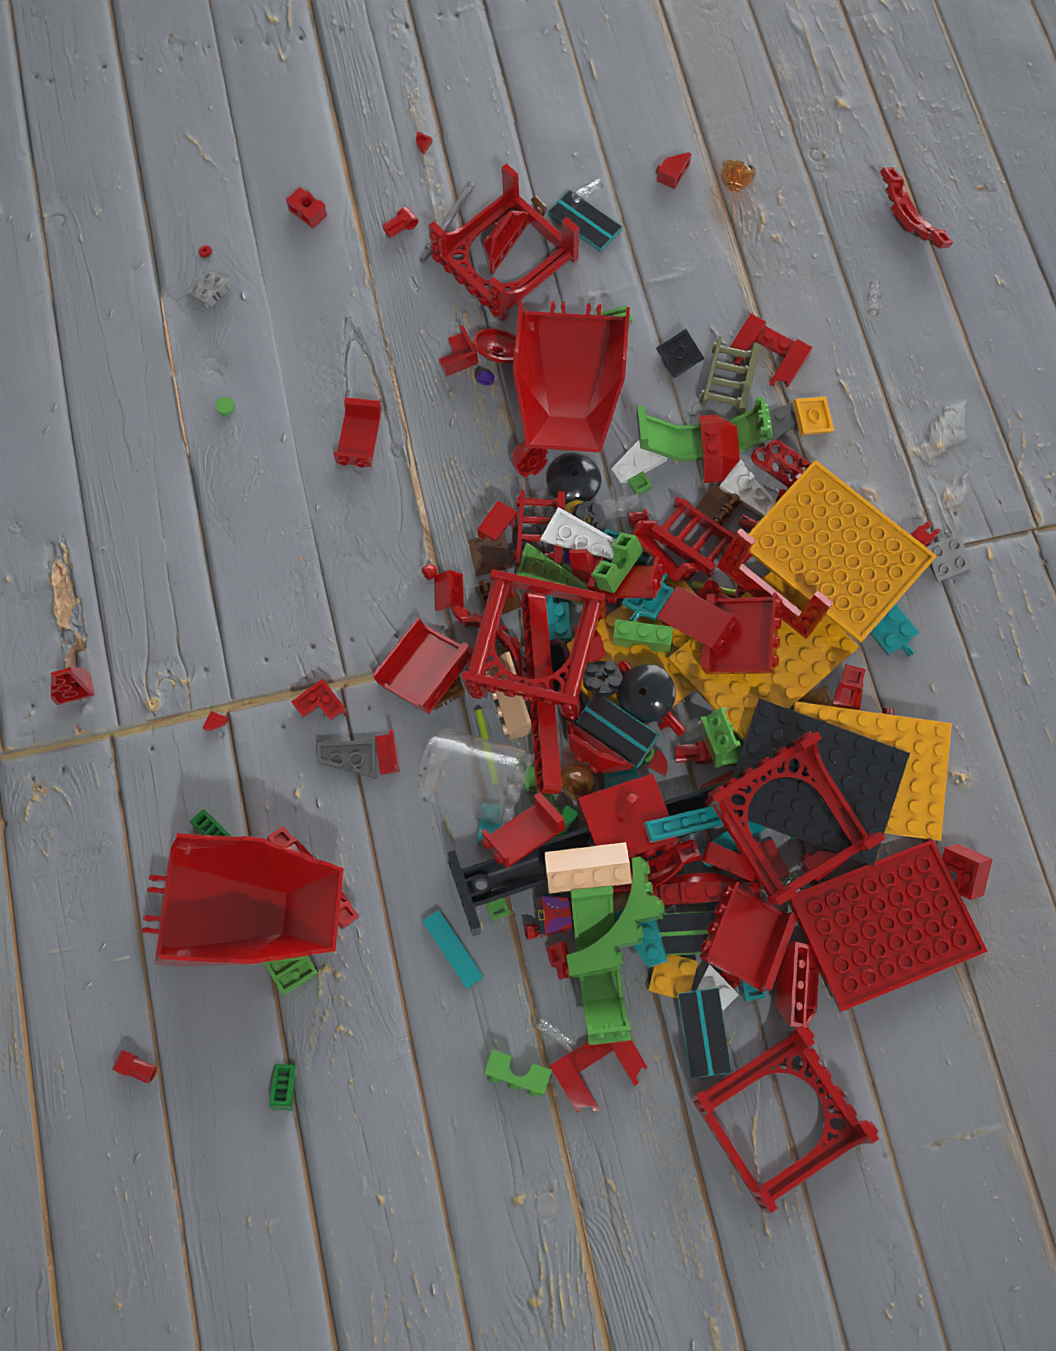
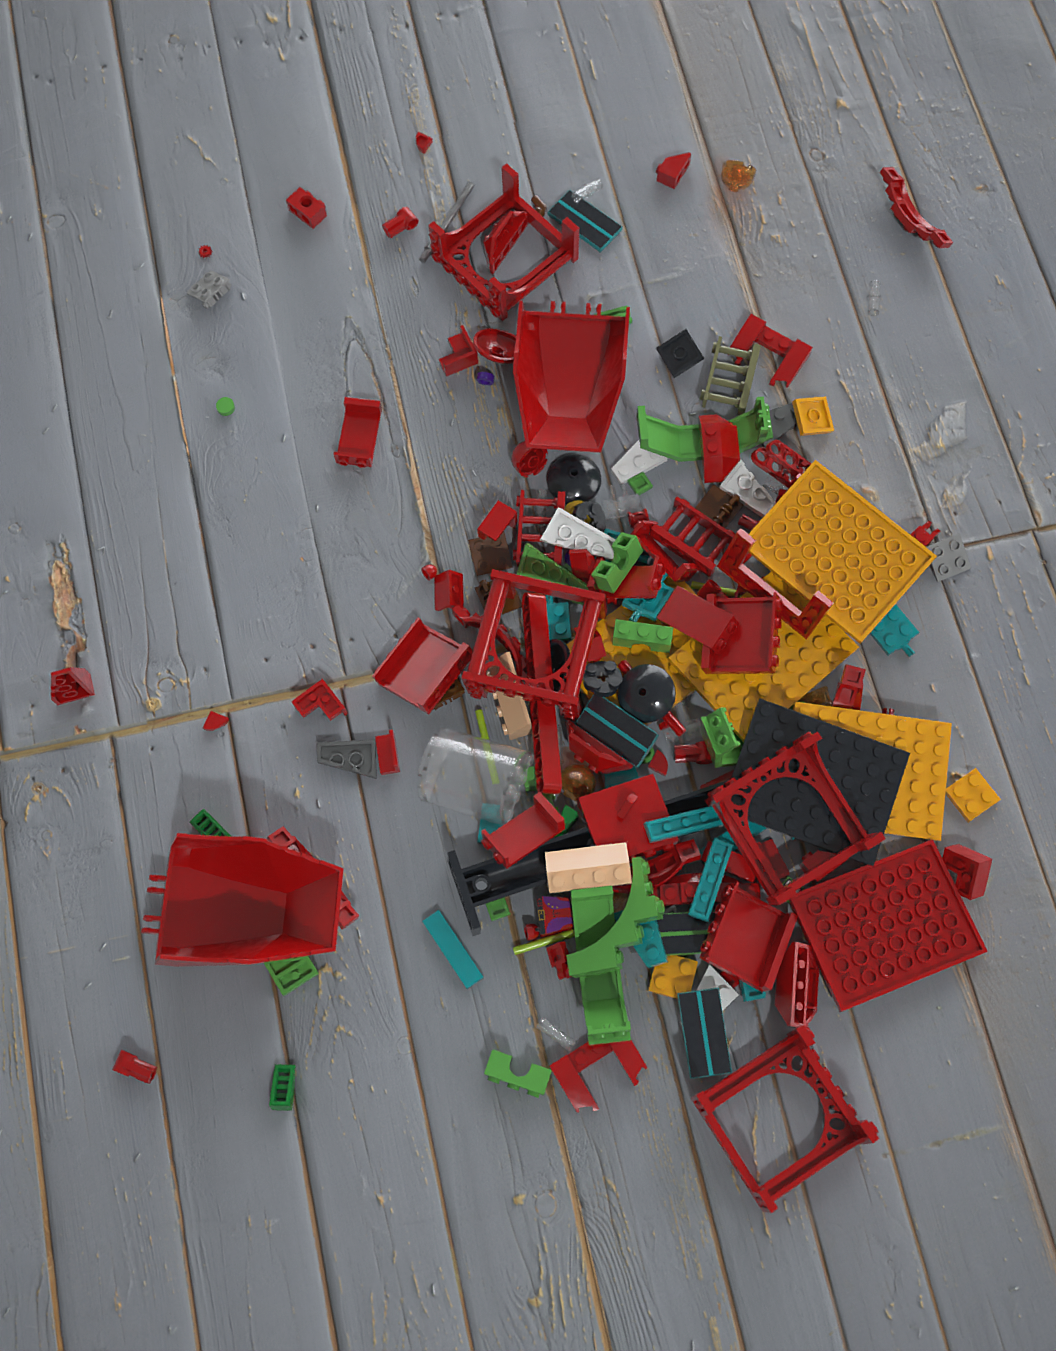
none -> lime bar [512,928,575,955]
none -> teal tile [688,837,734,922]
none -> light orange plate [945,768,1001,823]

